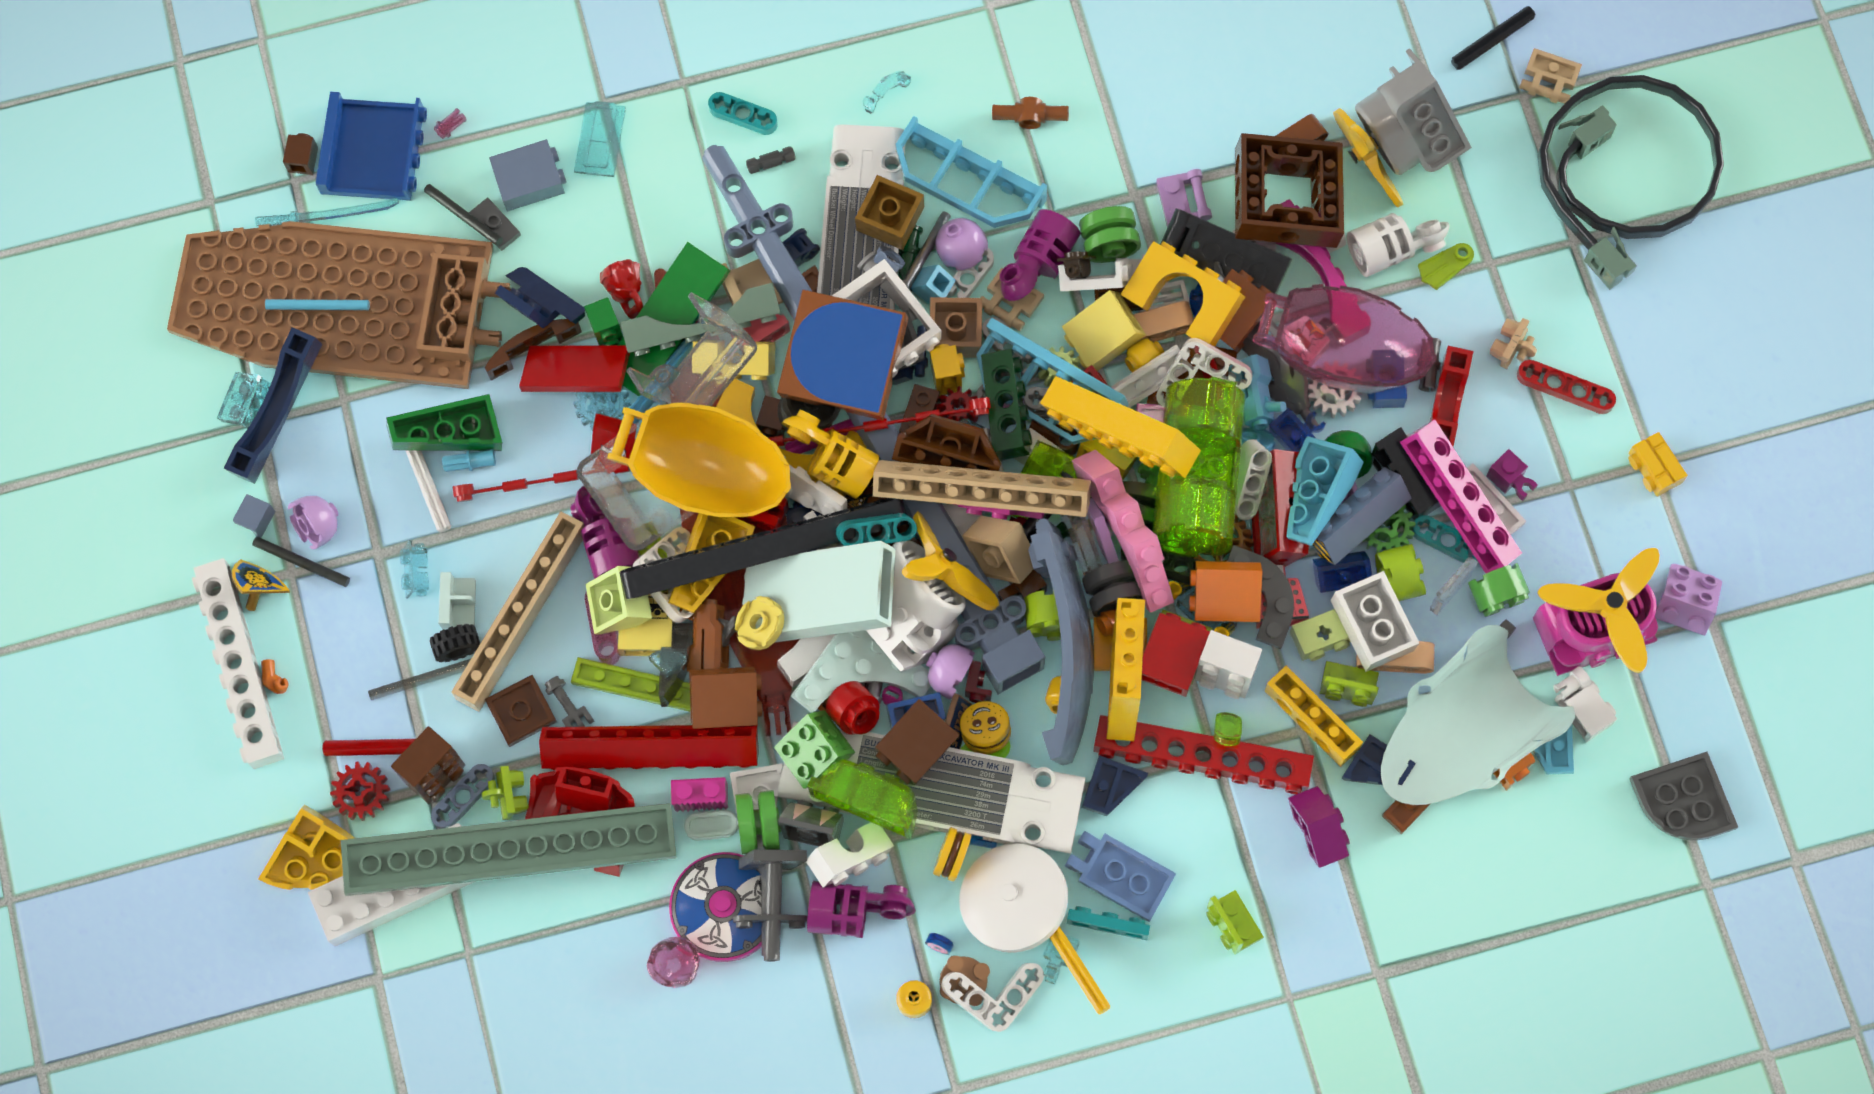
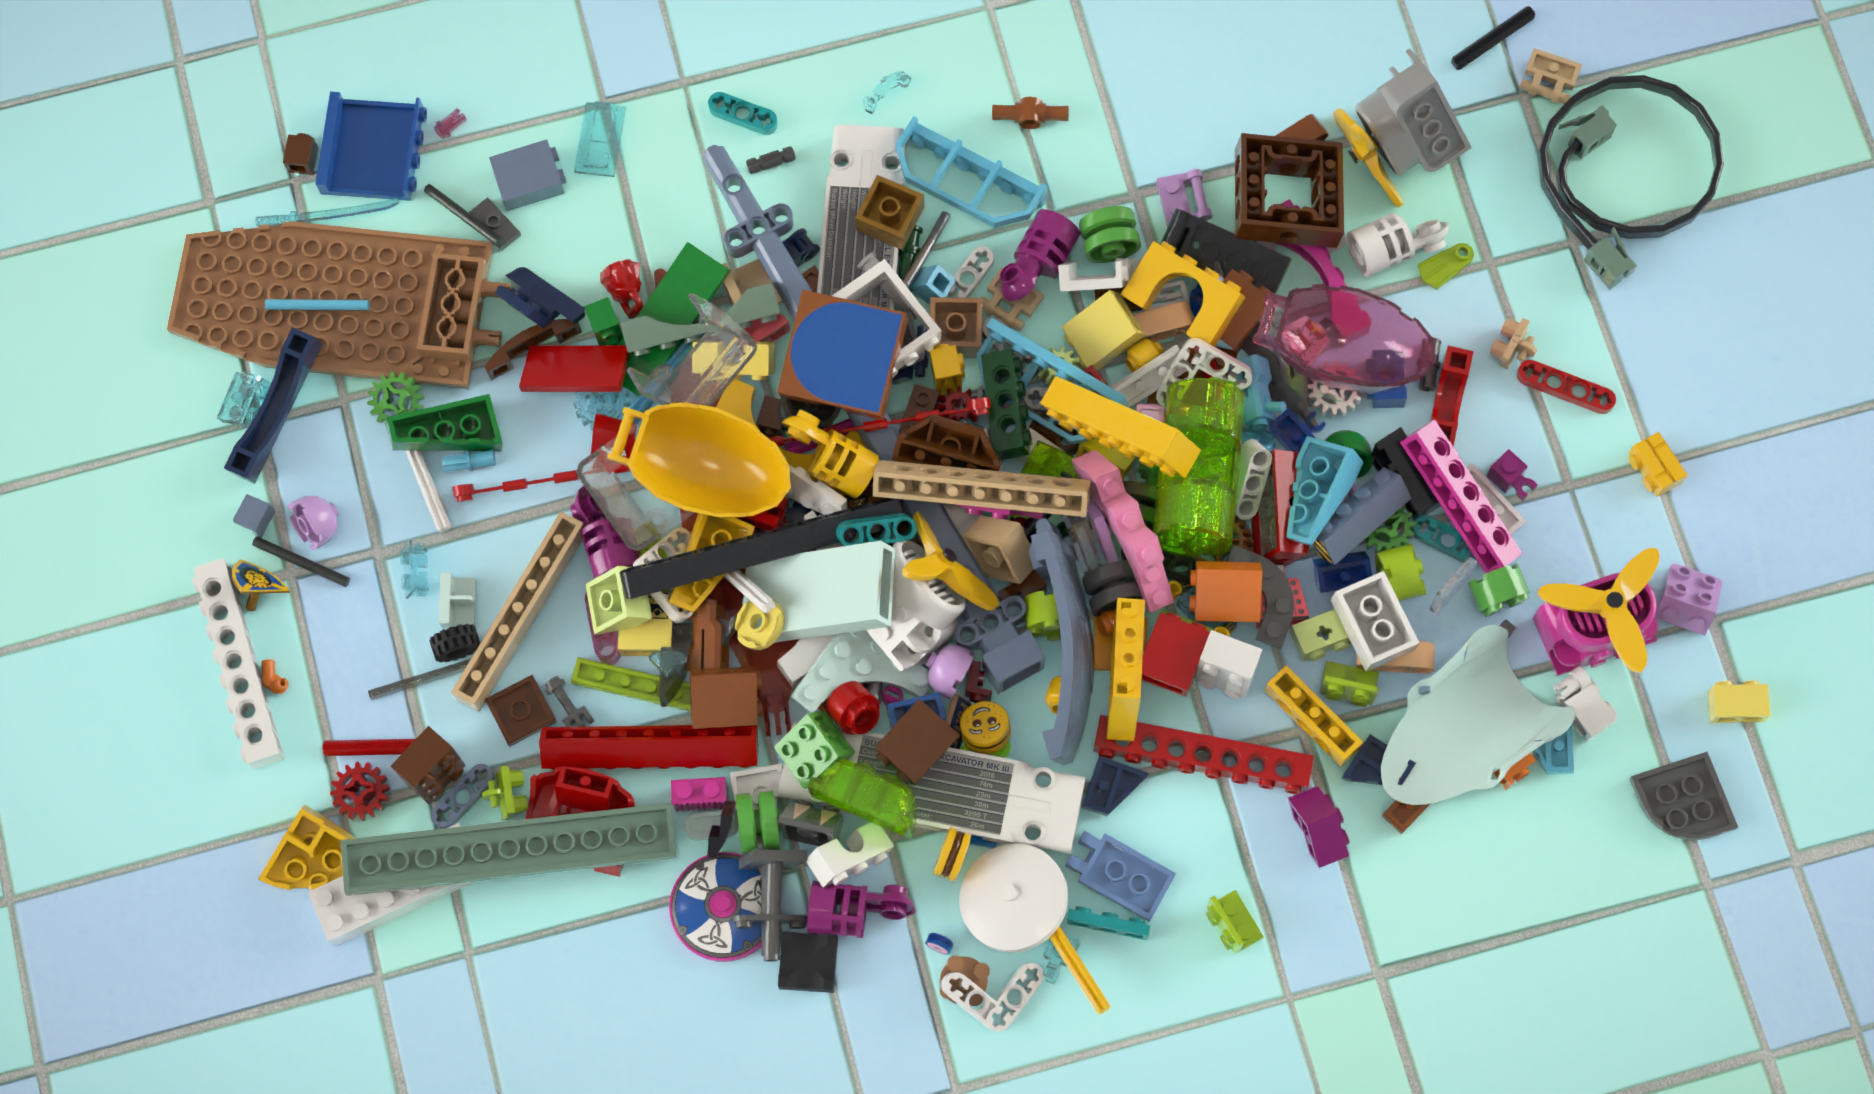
clear pink piece [646,937,700,988] -> none
sand blue piece [874,246,905,273] -> none
yellow head [896,980,932,1018] -> none
lavender cylinder [935,218,988,270] -> none
dark brown hinge [1057,251,1096,278] -> none
clear neon green tile [1213,712,1242,746] -> none
none -> bright green gear [367,372,425,424]
none -> black slope [707,800,736,857]
none -> white axle [724,570,775,613]
none -> black brick [778,931,838,993]
none -> light yellow brick [1708,680,1771,723]

